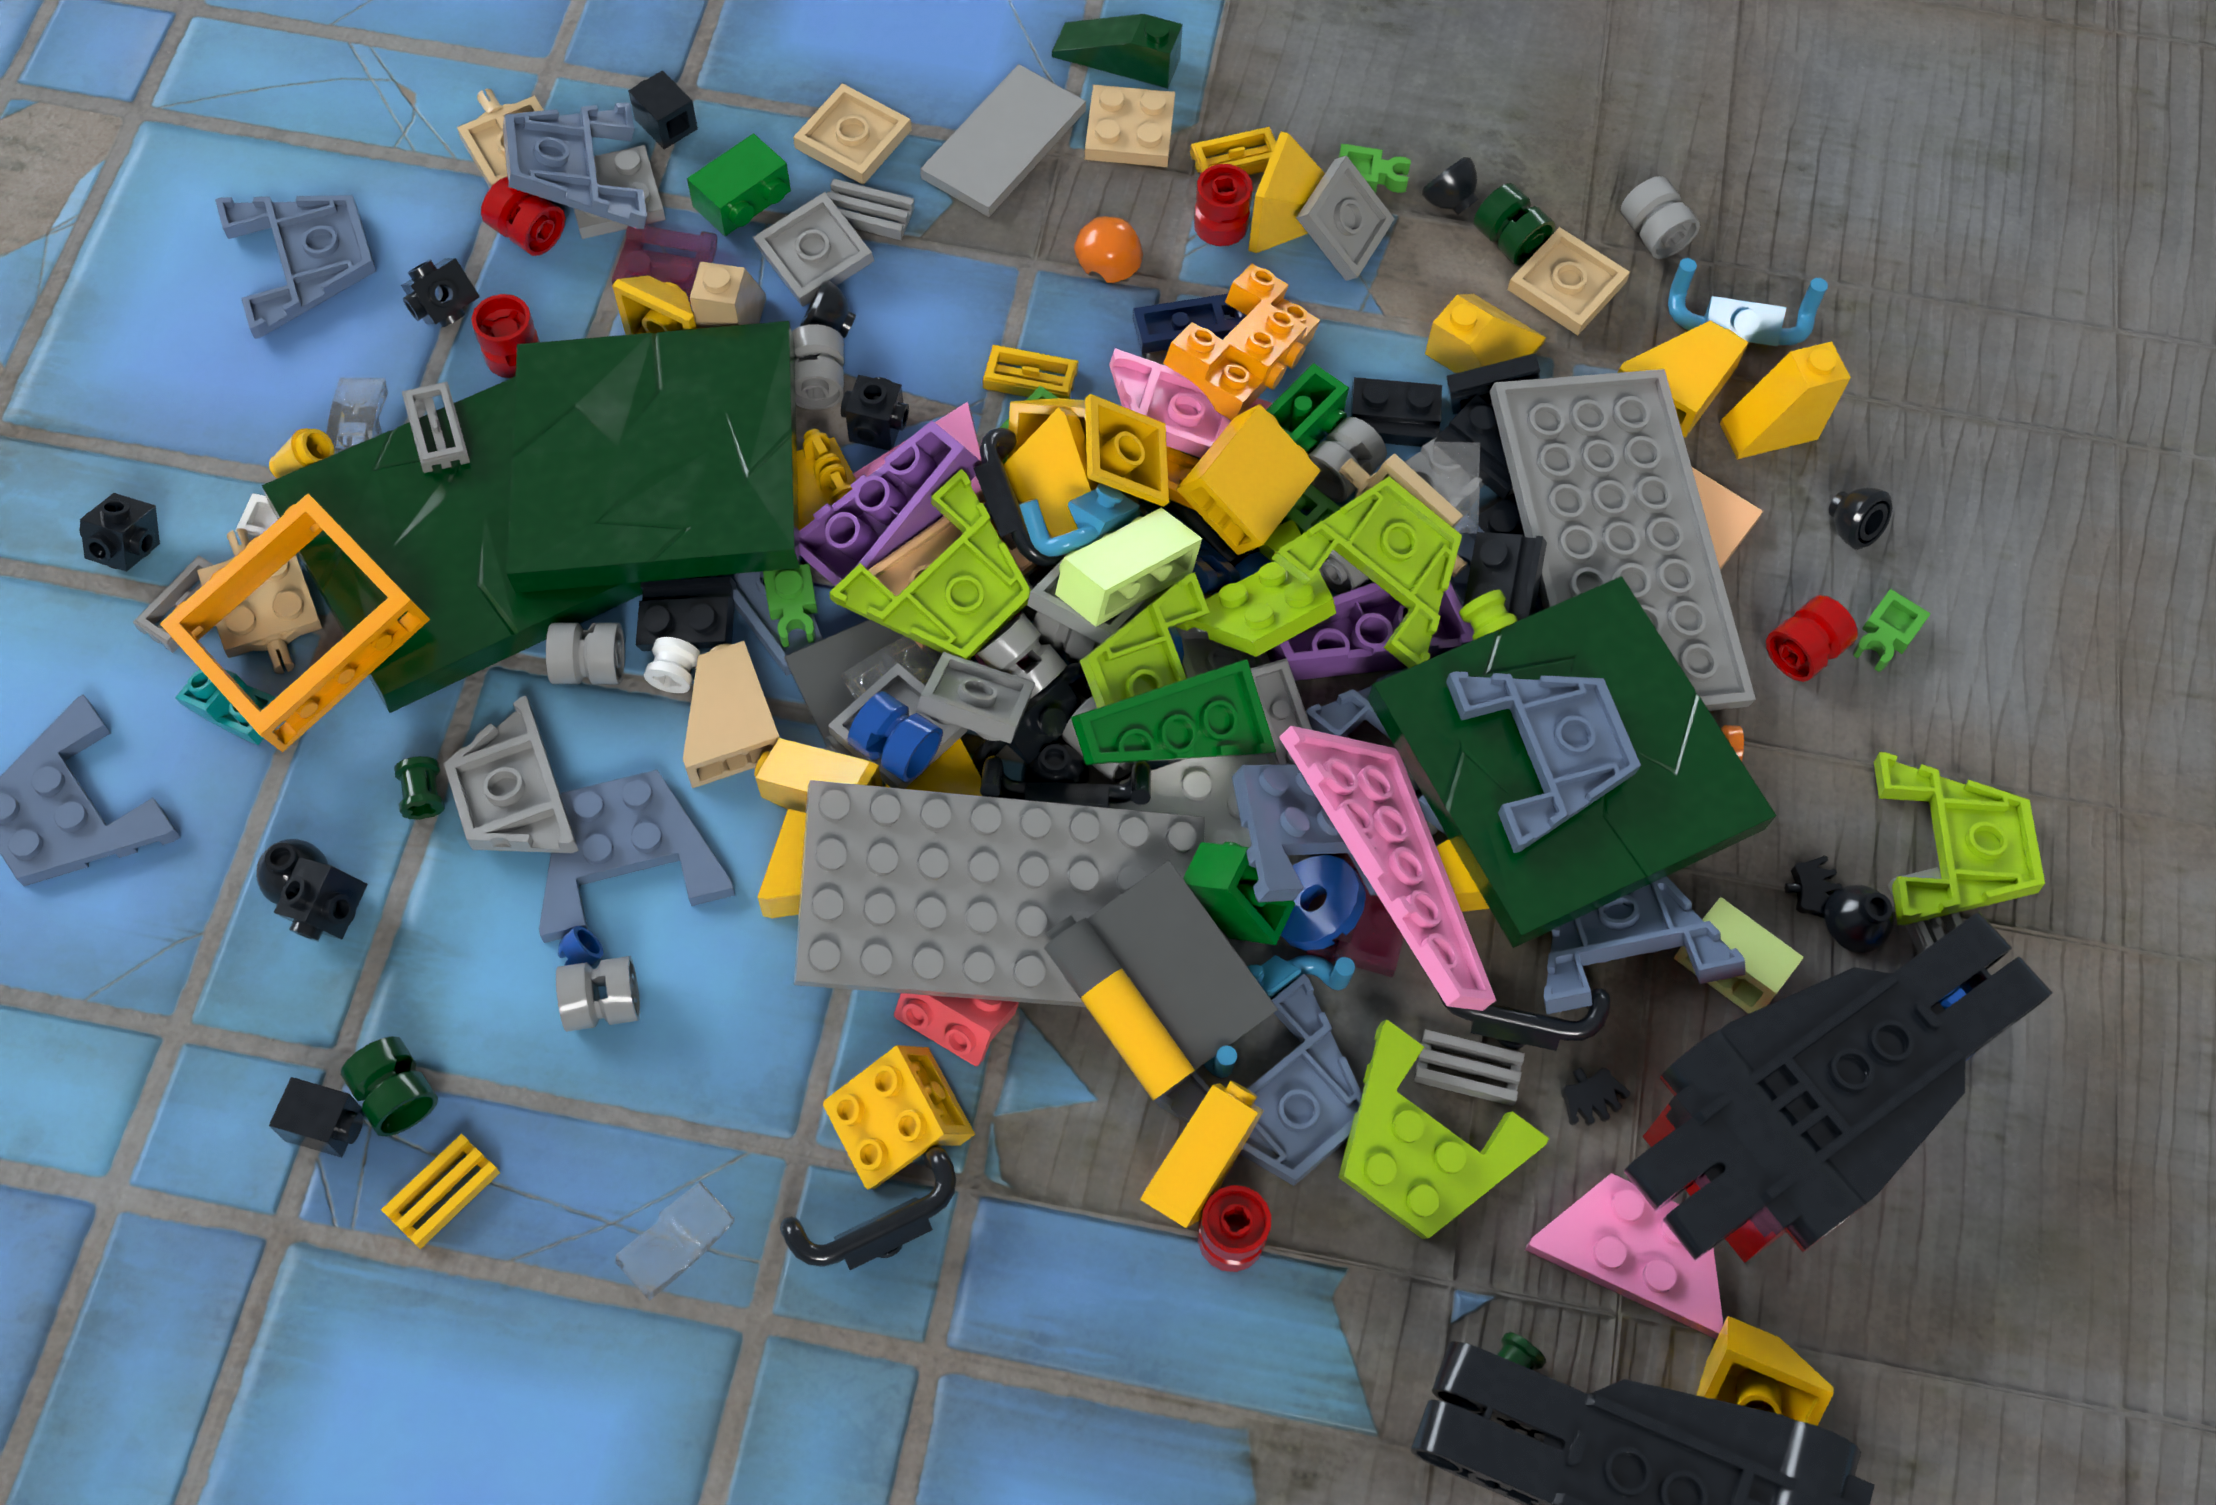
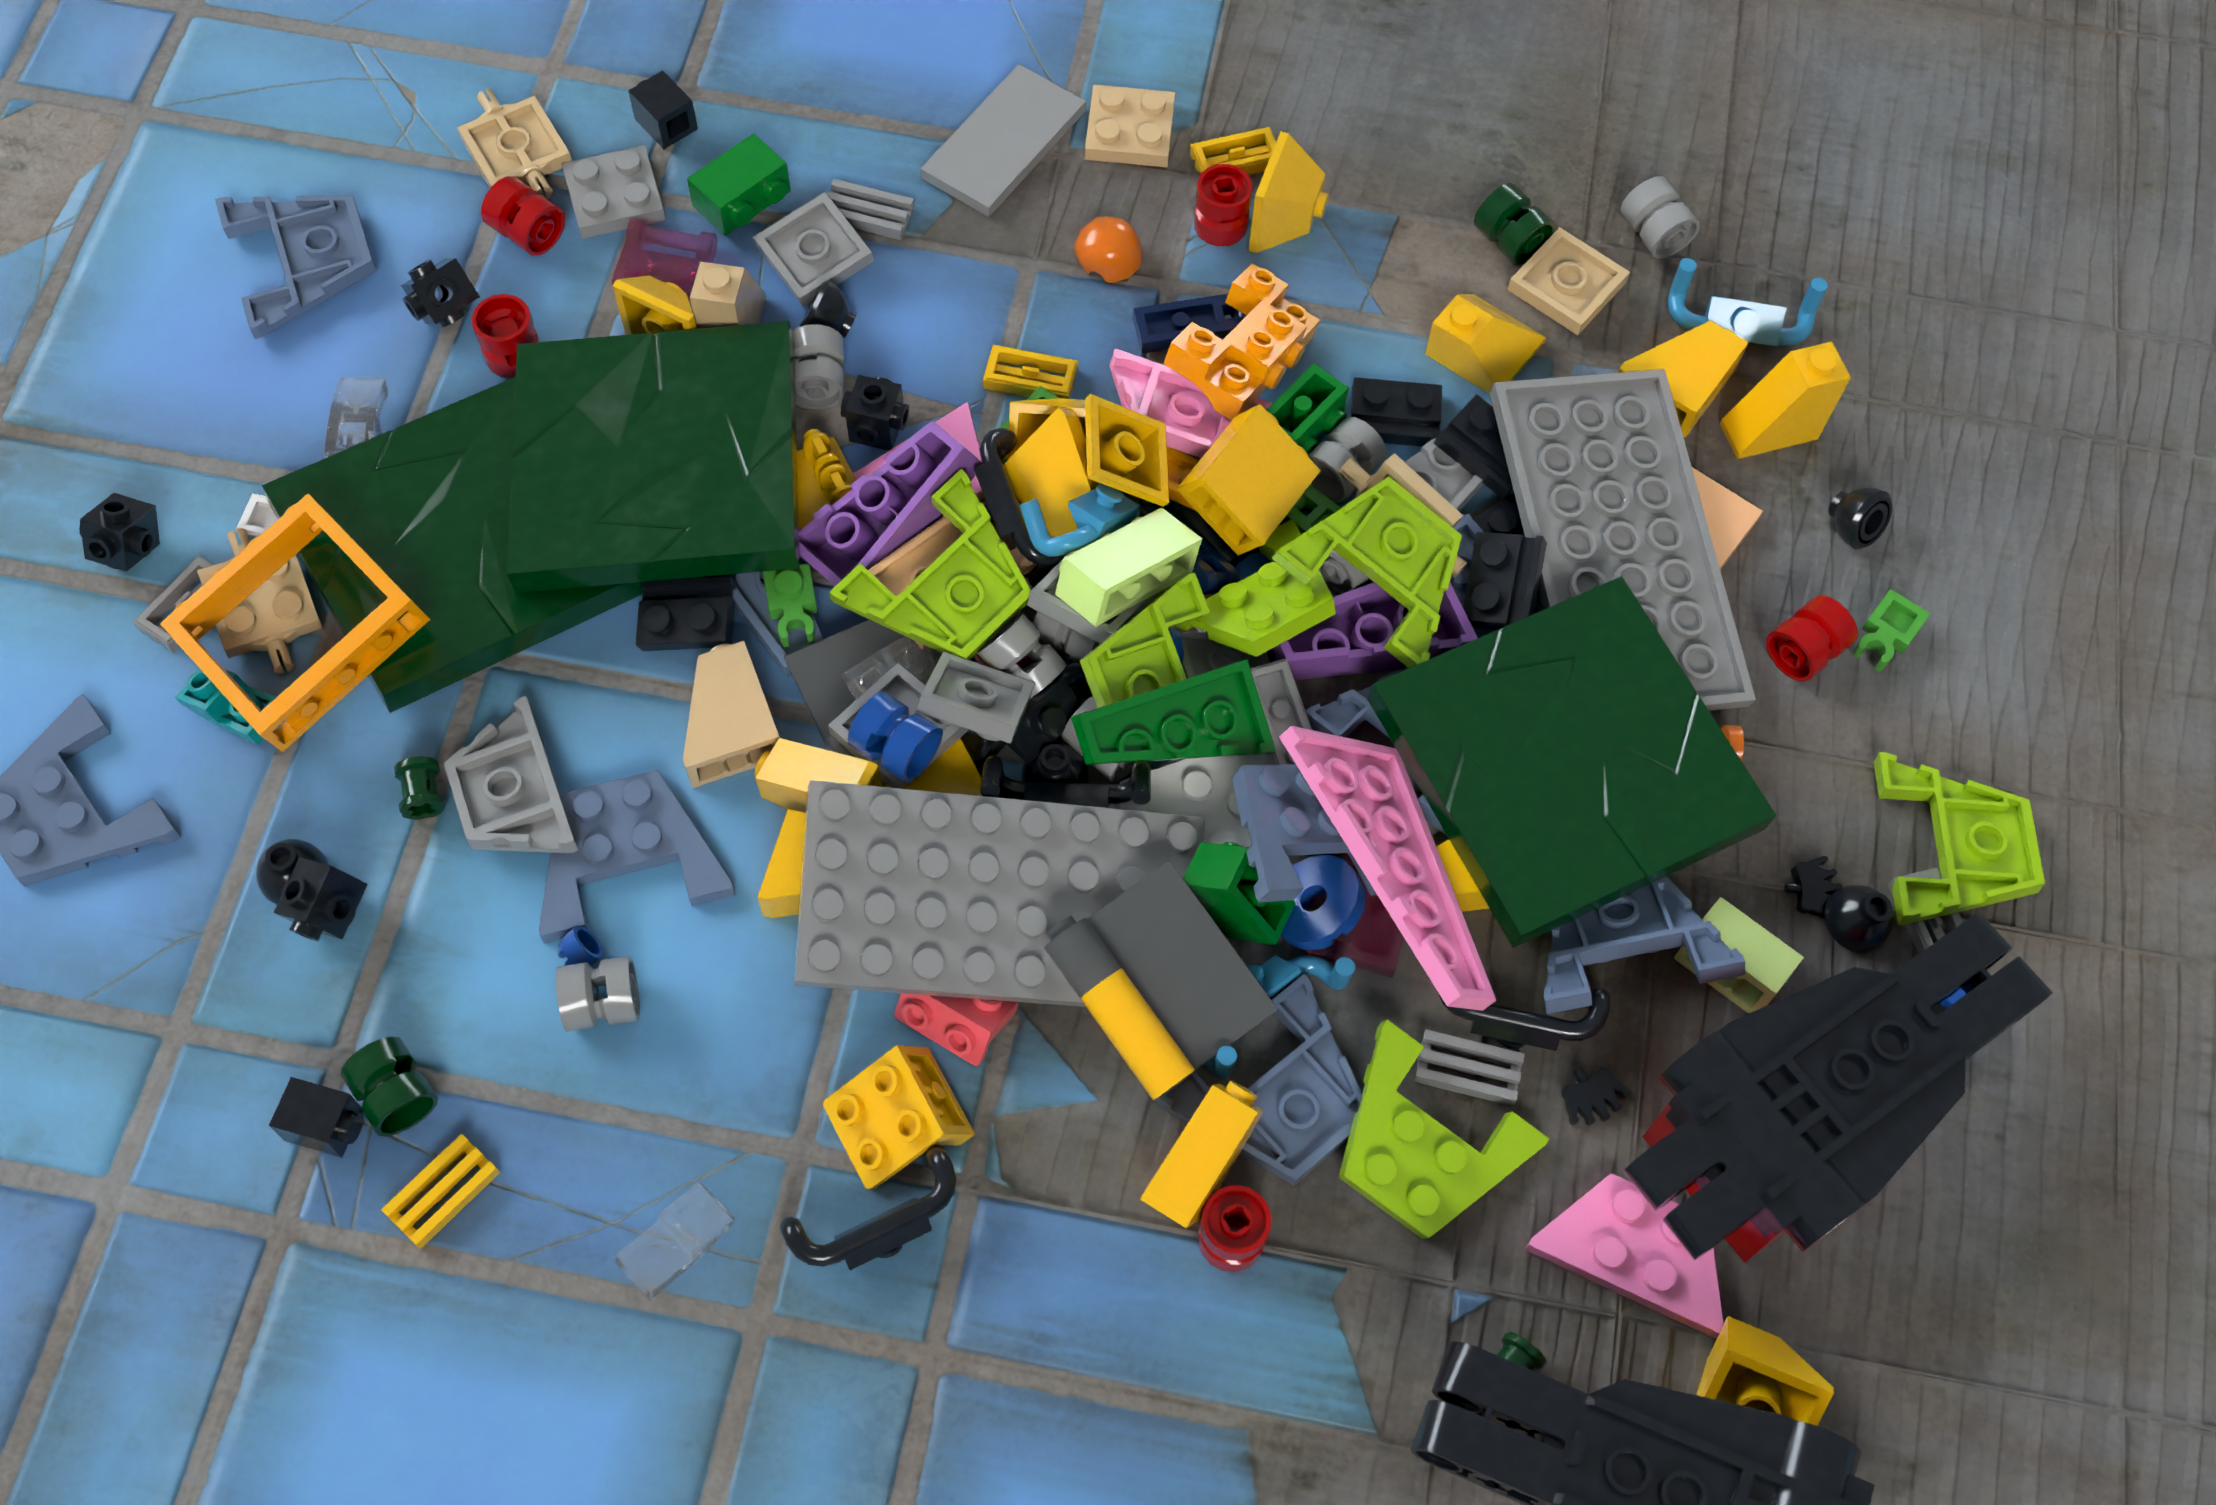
yellow cone [269,428,334,479] -> none
light grey tile [402,382,470,473] -> none
sand blue wing [503,102,647,229] -> none
light grey wheel [546,623,625,685] -> none
white wheel [644,637,700,693] -> none
tan plate [793,83,912,185] -> none
dark green slope [1052,14,1183,89] -> none
light grey plate [1296,155,1395,281] -> none
bright green plate [1339,144,1411,193] -> none
black brick [1422,157,1478,215] -> none
clear slope [1432,442,1480,534] -> none
black plate [1446,353,1540,415] -> none
sand blue wing [1446,671,1641,853] -> none
lime wheel [1459,589,1518,640] -> none

